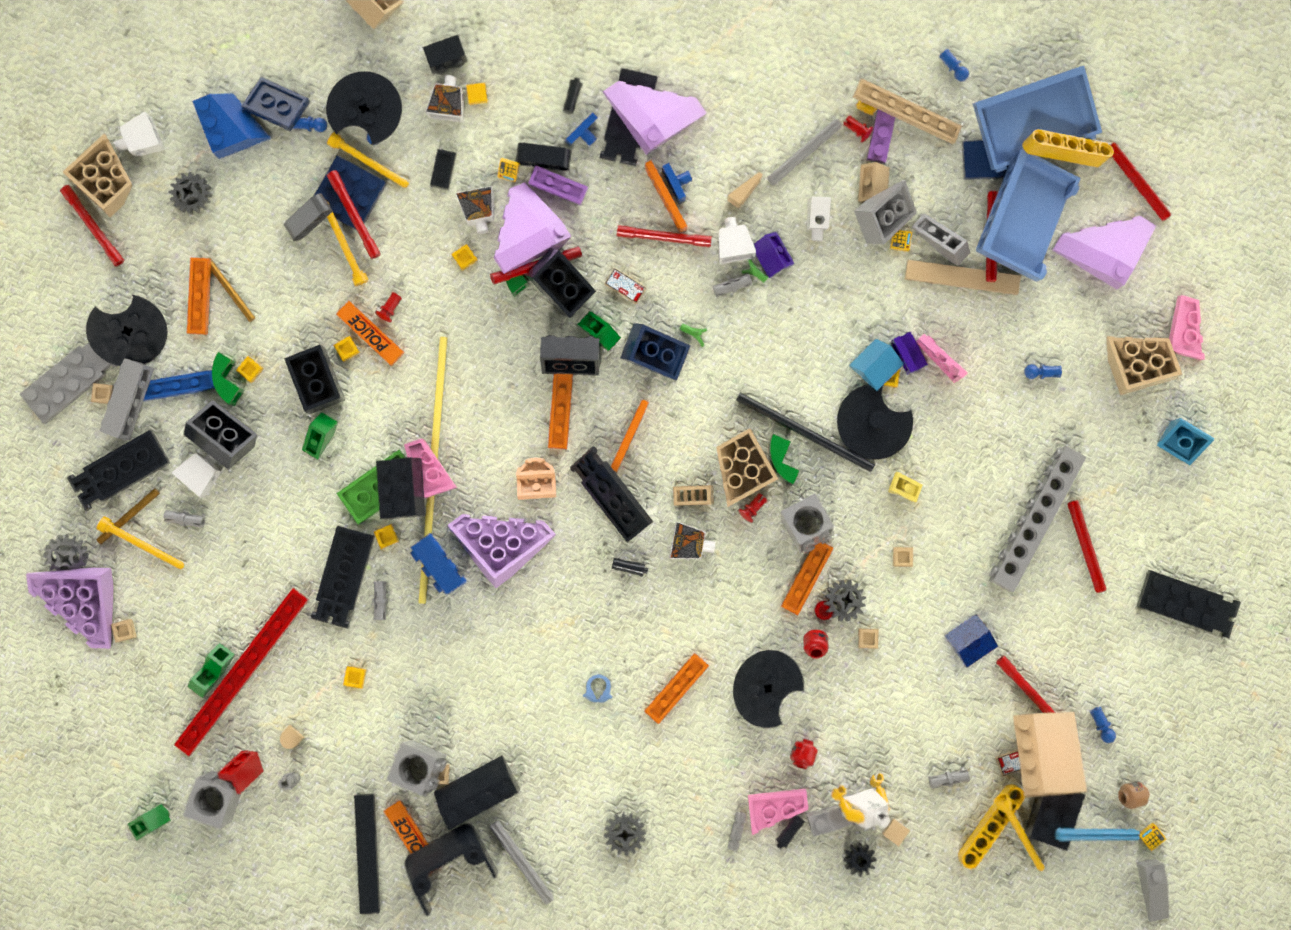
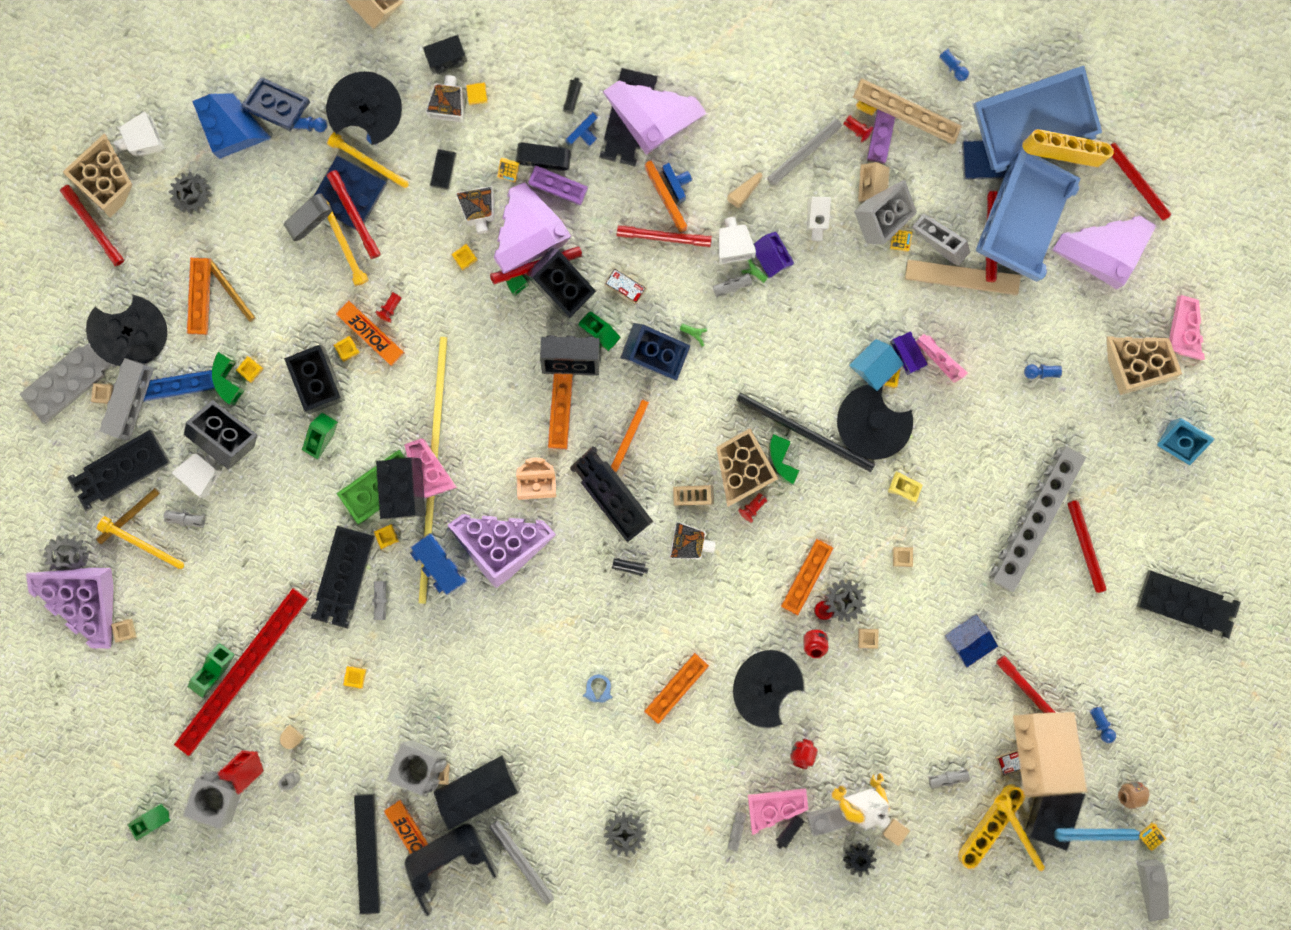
light grey brick [781,494,834,553] -> none

